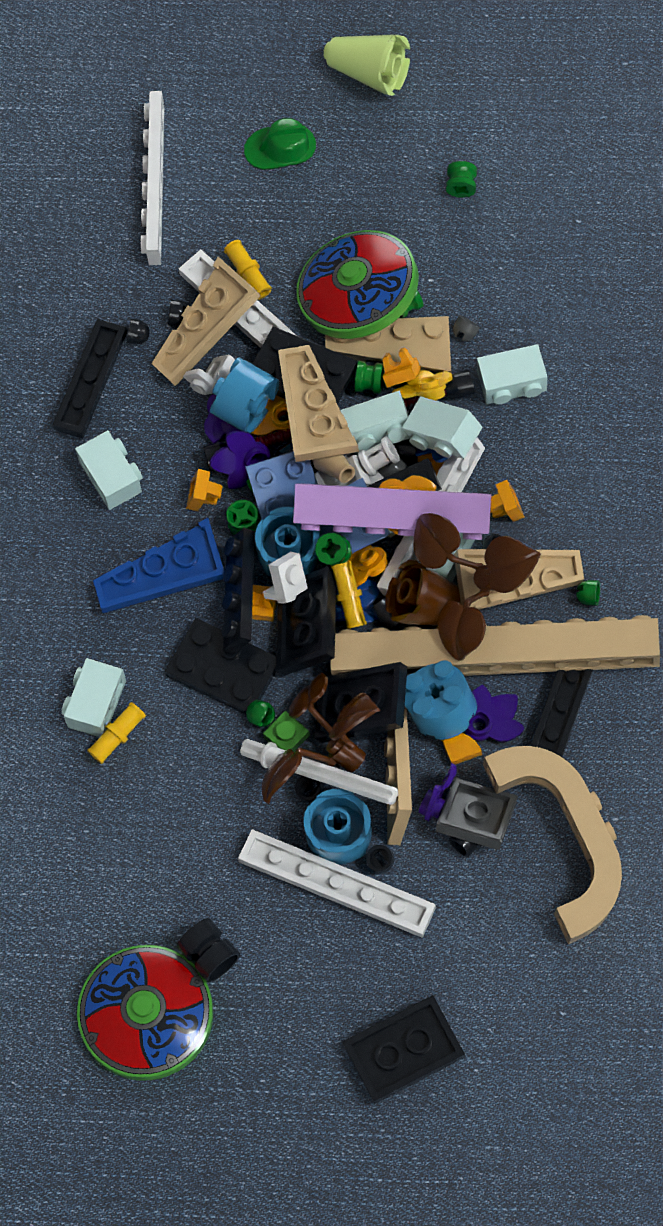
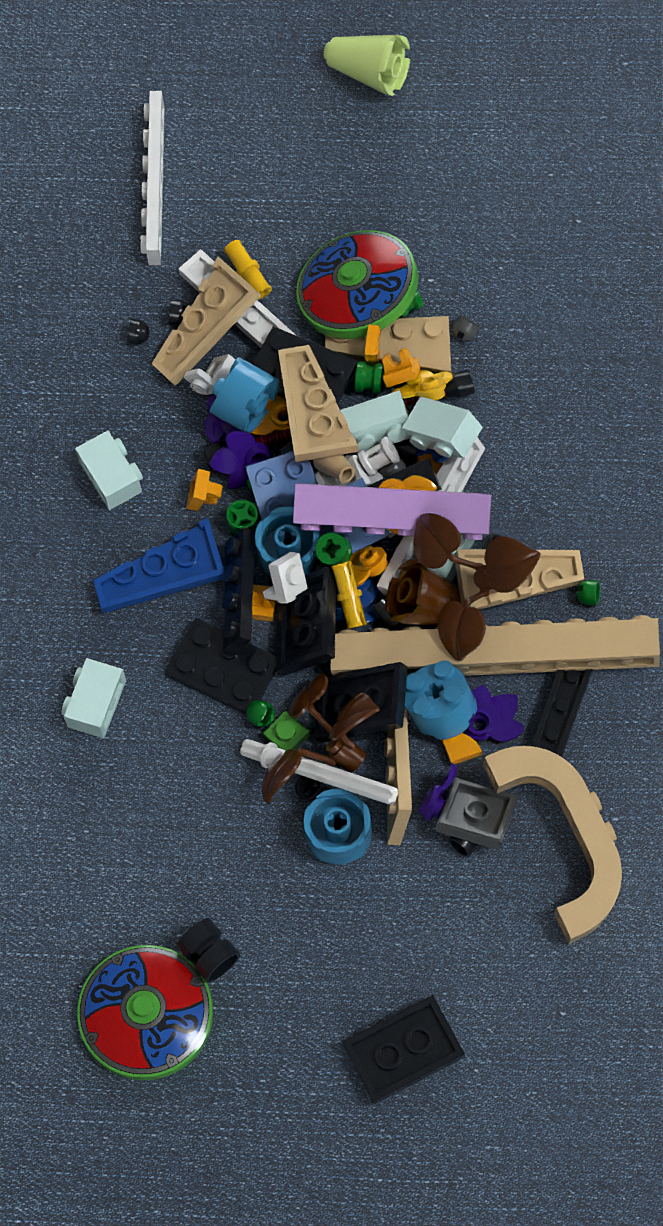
black plate [52,319,127,439] -> none
yellow pin [87,702,146,764] -> none
white plate [238,829,436,938] -> none
green piece [244,118,316,170] -> none
black hinge [366,845,394,873] -> none
green wheel [446,161,477,198] -> none
light aqua brick [477,344,547,404] -> none
light orange tile [491,480,524,522] -> none
none -> light orange tile [364,325,381,365]

